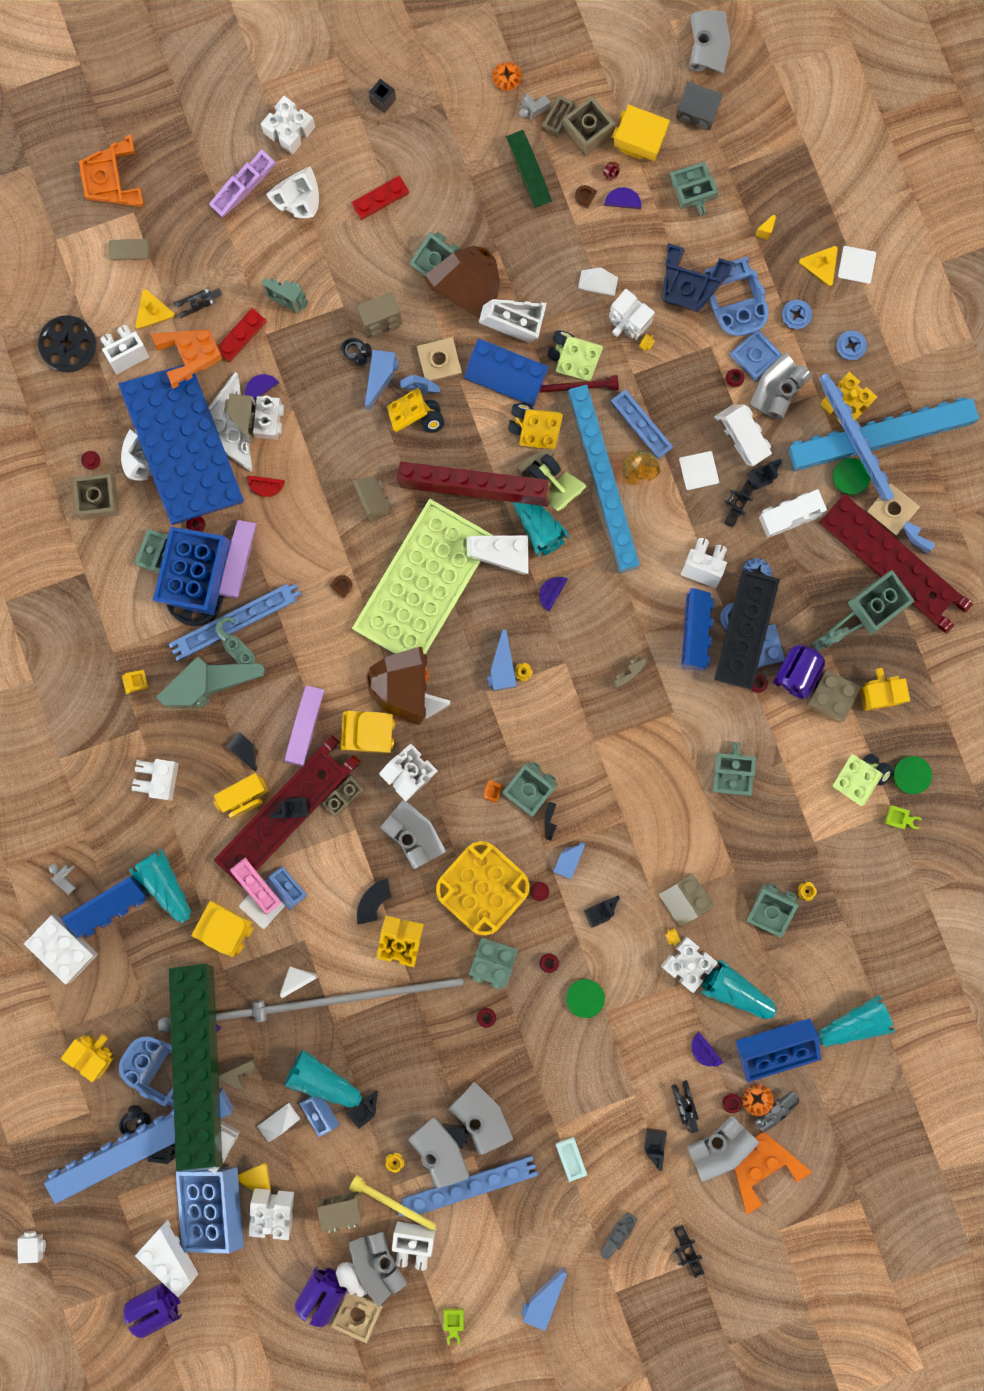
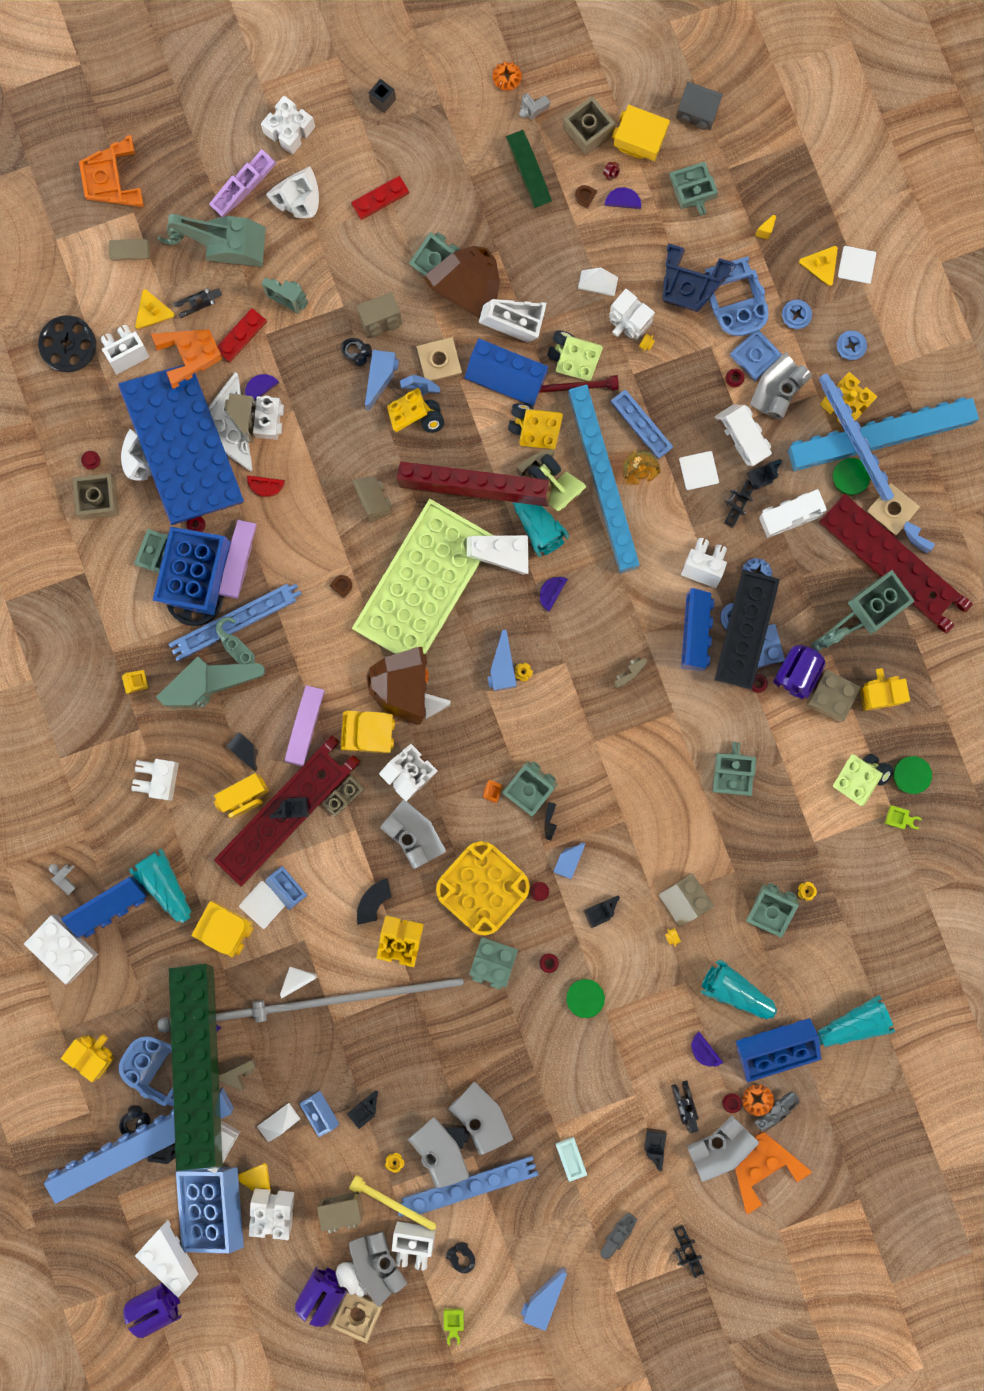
white brick [18,1231,46,1263] -> none
bright pink tile [230,857,281,915] -> none
teal cone [284,1050,362,1108] -> none
dark red plate [477,1008,496,1028] -> none
dark tan tile [541,95,575,137] -> none
white brick [661,937,718,993] -> none
light grey panel [689,10,730,74] -> none
none -> sand green slope [158,214,266,267]
none -> black piece [446,1242,475,1273]

